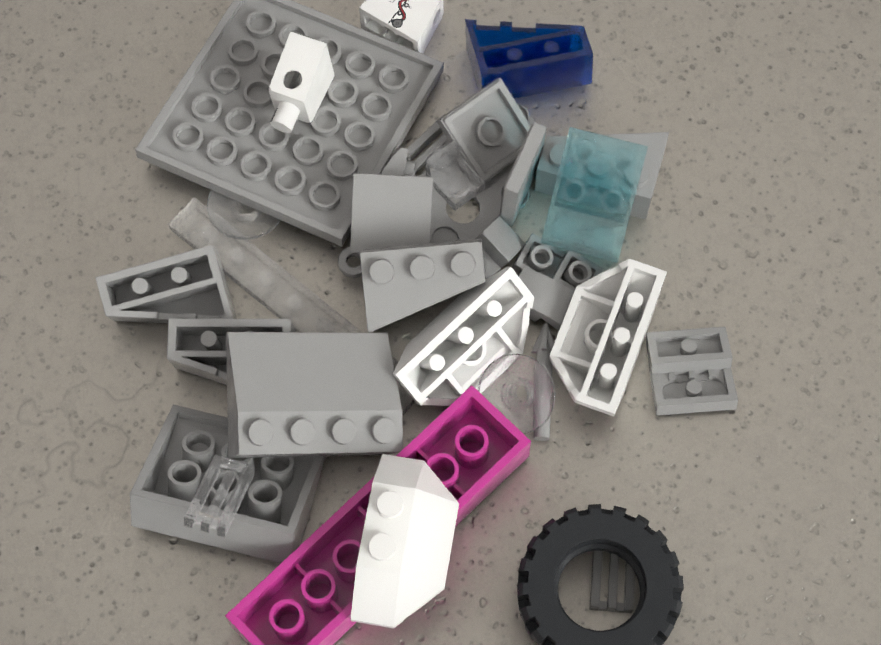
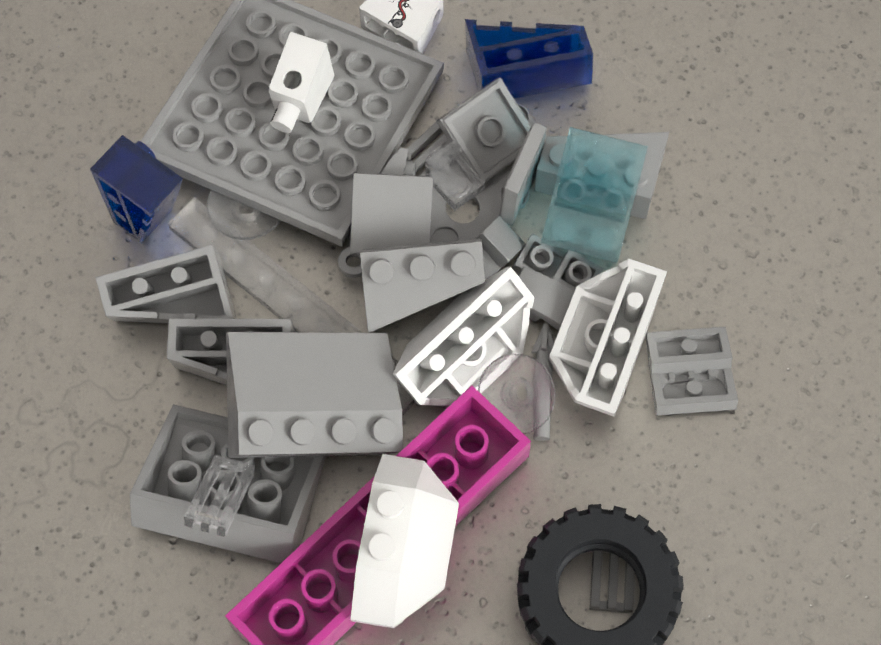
none -> clear blue wedge [90,135,183,243]

